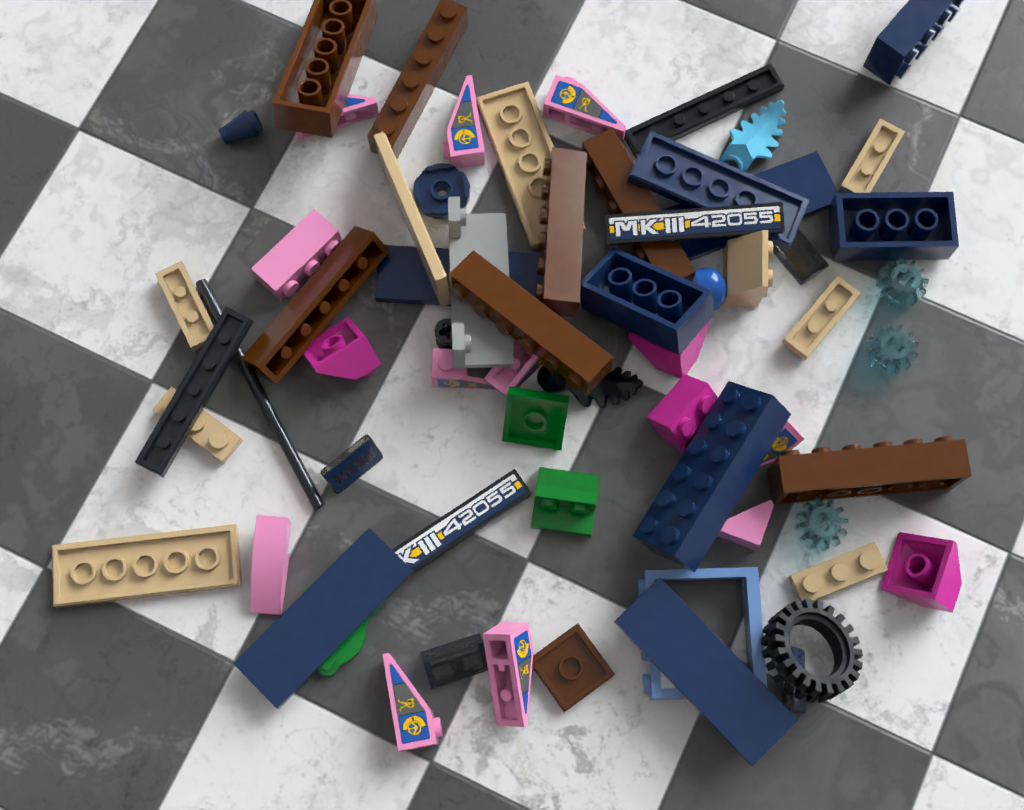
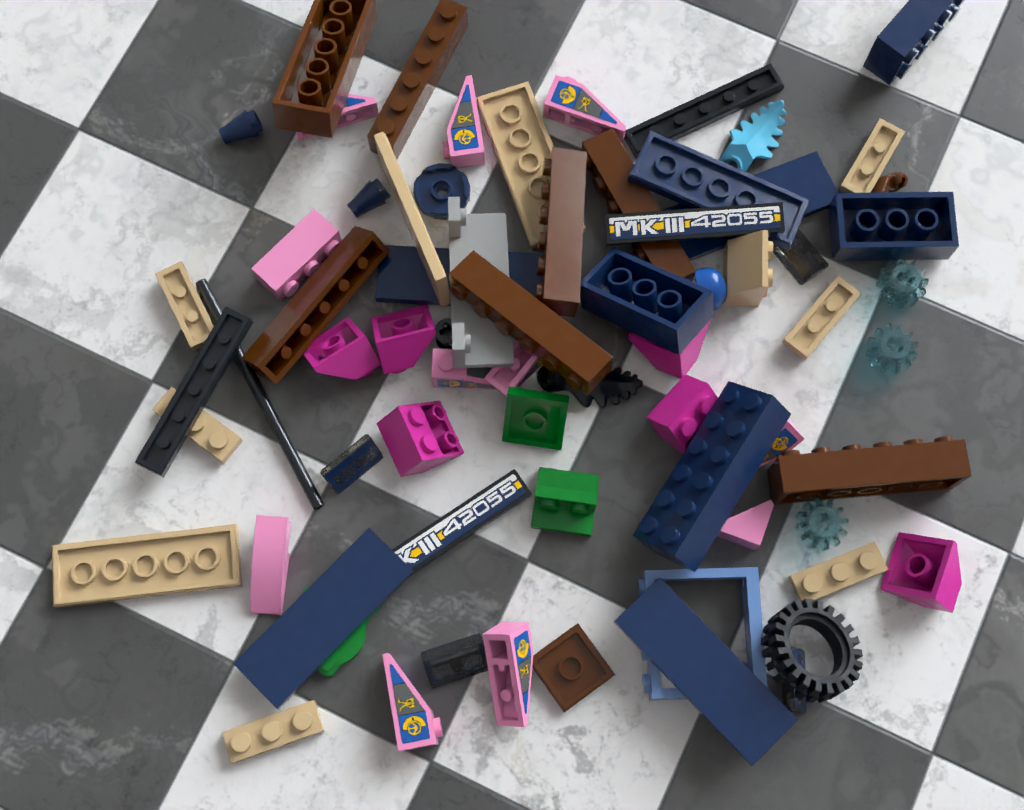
none -> tan plate [222,700,325,764]
none -> dark blue cone [347,178,391,218]
none -> dark pink slope [371,305,436,374]
none -> dark pink slope [376,401,464,477]
none -> reddish brown arm [873,172,908,192]

